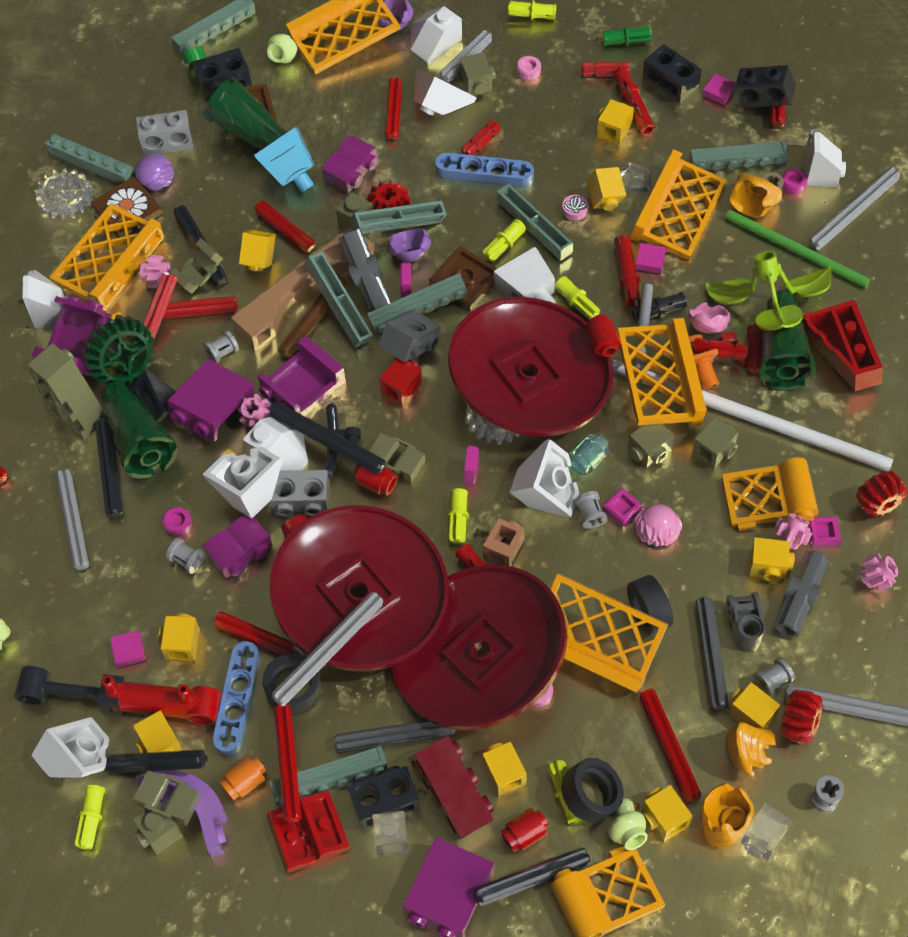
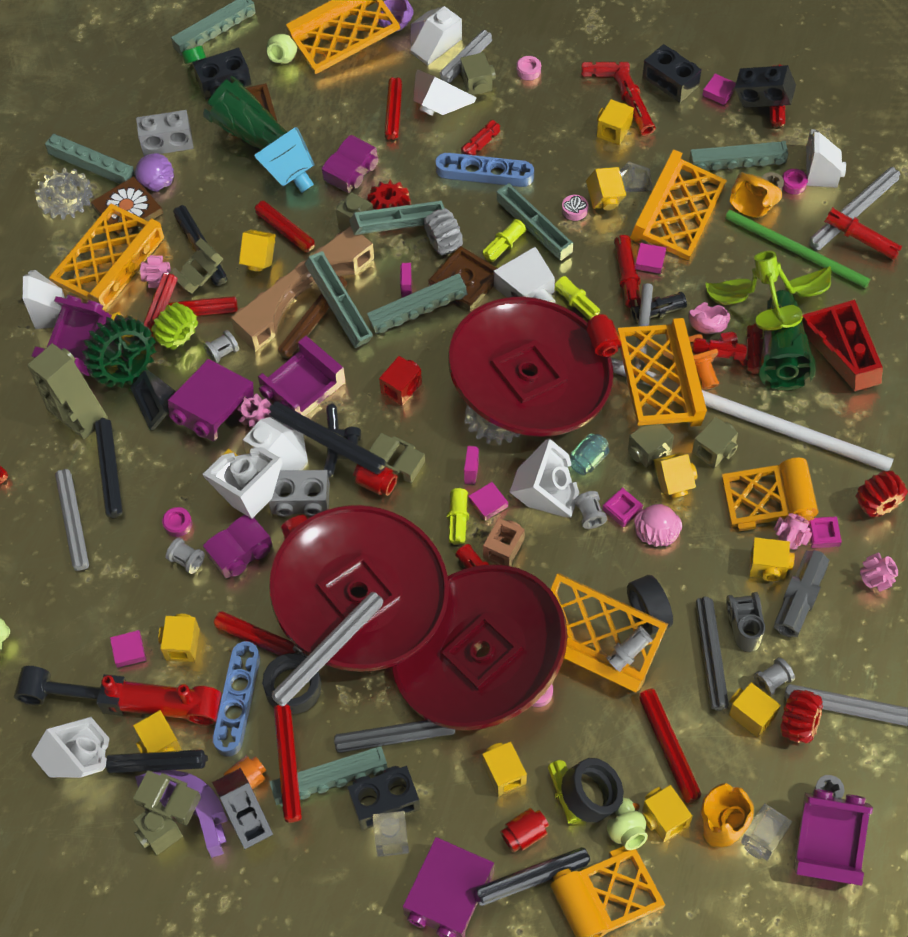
neon yellow axle [74,785,105,850] -> none
dark green cone [102,381,177,479] -> none
red slope [266,790,350,874] -> none
dark grey piece [339,229,392,312] -> none
dark grey brick [378,310,441,362] -> none
medium lavender hair [388,228,431,262] -> none
dark red wedge [408,736,494,840] -> none
neon yellow axle [508,0,556,20] -> none
green axle [603,26,652,46] -> none
light orange hair [726,722,776,777] -> none
none -> lime gear [151,302,198,350]
none -> brick [212,768,273,849]
none -> light grey gear [424,208,463,255]
none -> dark pink tile [469,482,508,521]
none -> light grey pin [606,626,653,672]
none -> yellow brick [654,452,697,498]
none -> magenta panel [794,789,873,886]
none -> red pin [824,207,902,261]

